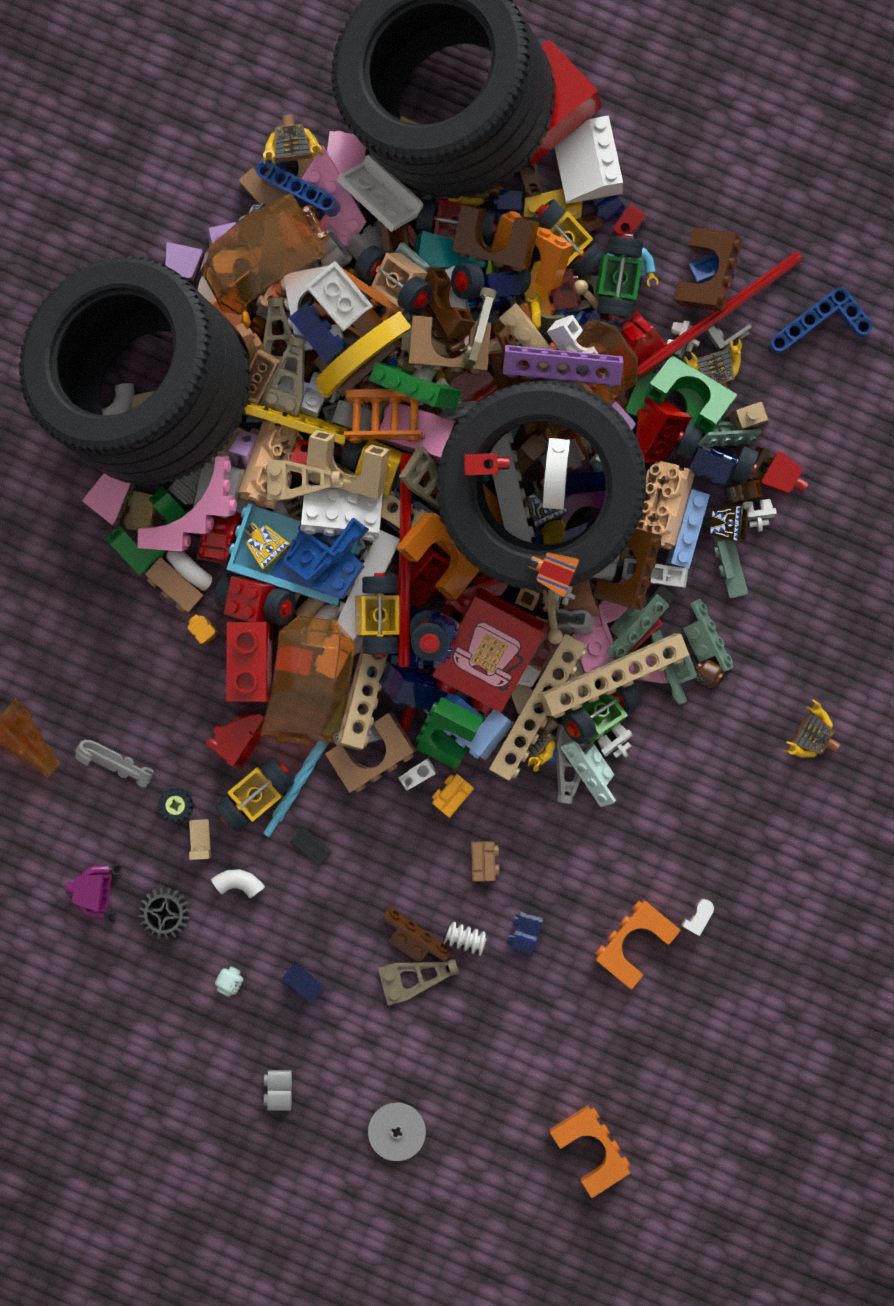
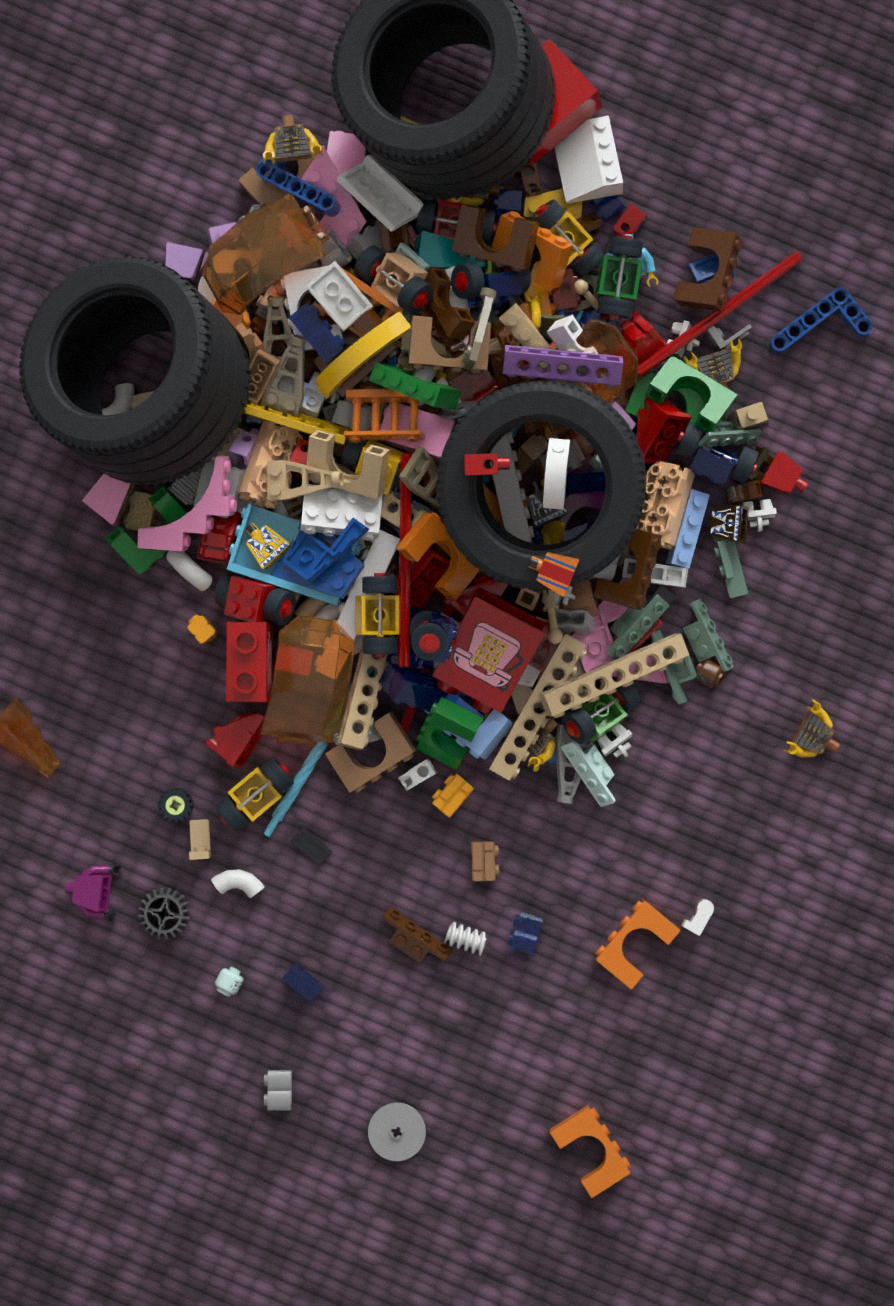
light grey piece [75,740,154,788] -> none
medium nougat brick [145,557,205,613] -> none
dark tan plate [378,959,459,1005] -> none

